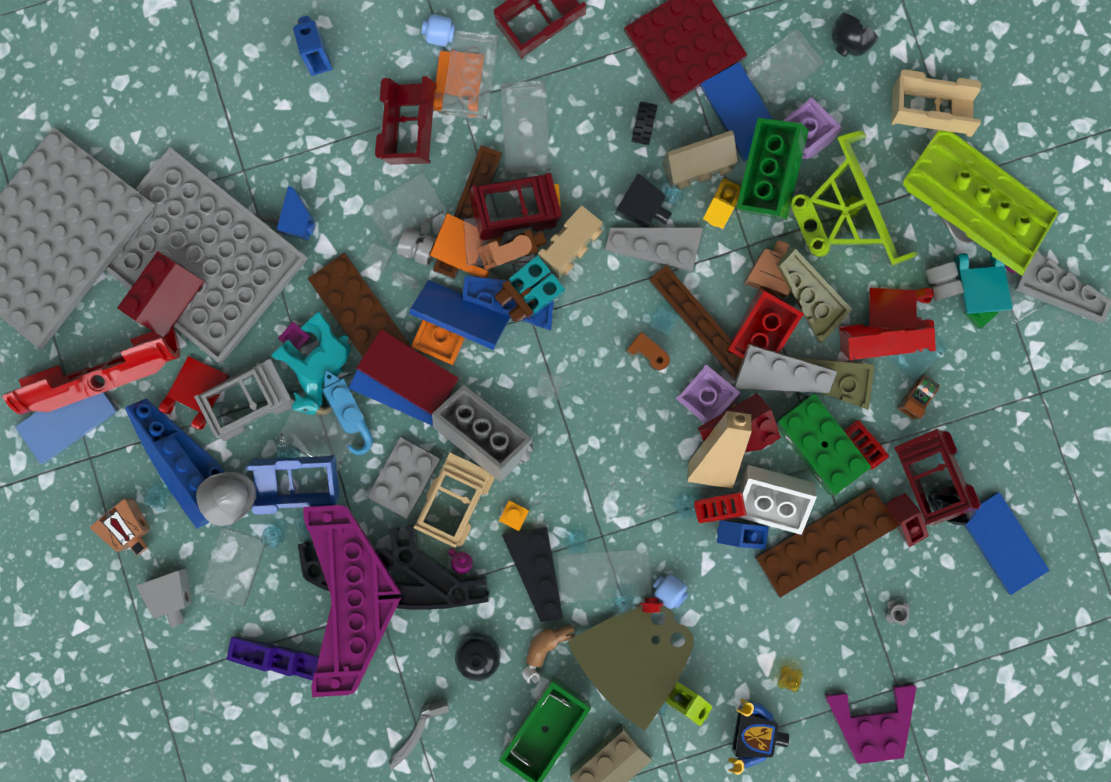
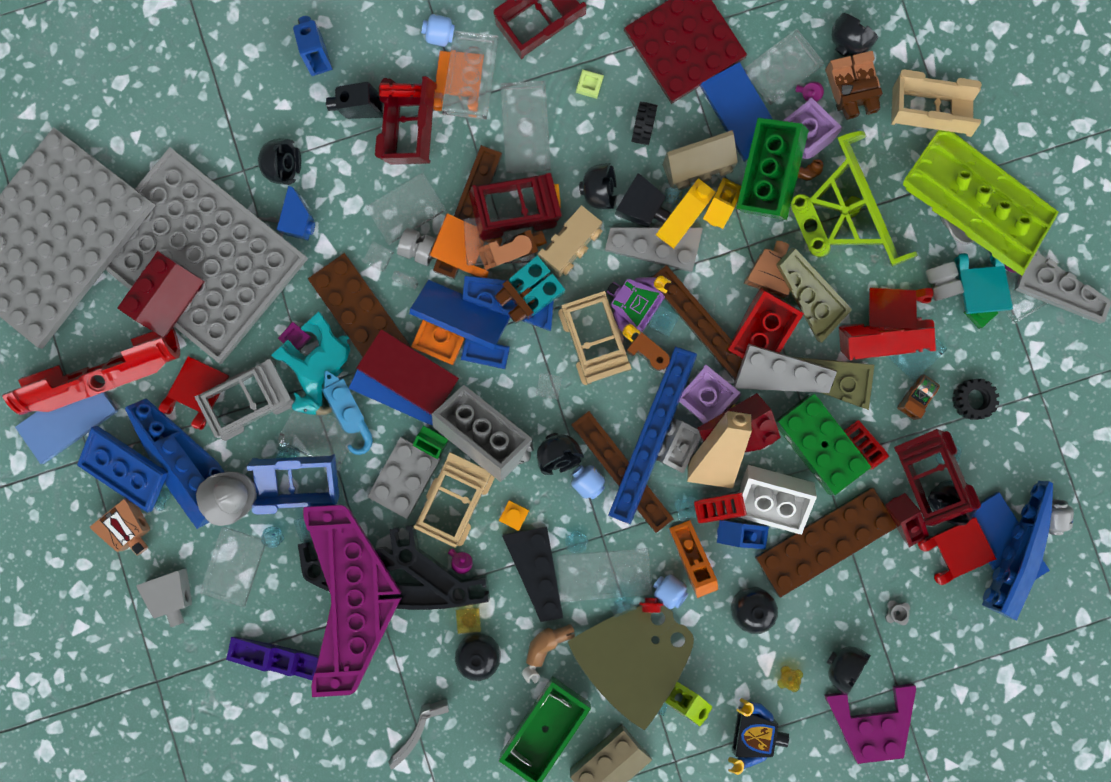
none -> blue tile [77,426,168,513]
none -> black cylinder [258,138,302,185]
none -> black torso [326,82,383,119]
none -> red axle [379,83,422,97]
none -> green piece [413,426,449,459]
none -> clear yellow plate [456,607,481,634]
none -> blue tile [461,338,510,369]
none -> black cylinder [537,433,584,475]
none -> tan piece [558,291,631,385]
none -> reddish brown plate [571,411,674,533]
none -> light blue head [571,465,605,499]
none -> yellowish green tile [576,69,604,99]
none -> black cylinder [579,163,617,209]
none -> torso [607,276,671,342]
none -> blue tile [608,346,697,525]
none -> yellow slope [656,178,716,249]
none -> light grey bracket [656,418,701,473]
none -> orange slope [669,520,718,598]
none -> black cylinder [731,587,778,634]
none -> magenta piece [795,81,824,102]
none -> dark orange arm [797,159,824,181]
none -> hips [825,51,883,120]
none -> black cylinder [827,646,871,695]
none -> red flag [918,517,996,585]
none -> black tyre [952,379,1000,420]
none -> blue wedge [982,481,1053,621]
none -> light grey head [1049,500,1074,535]

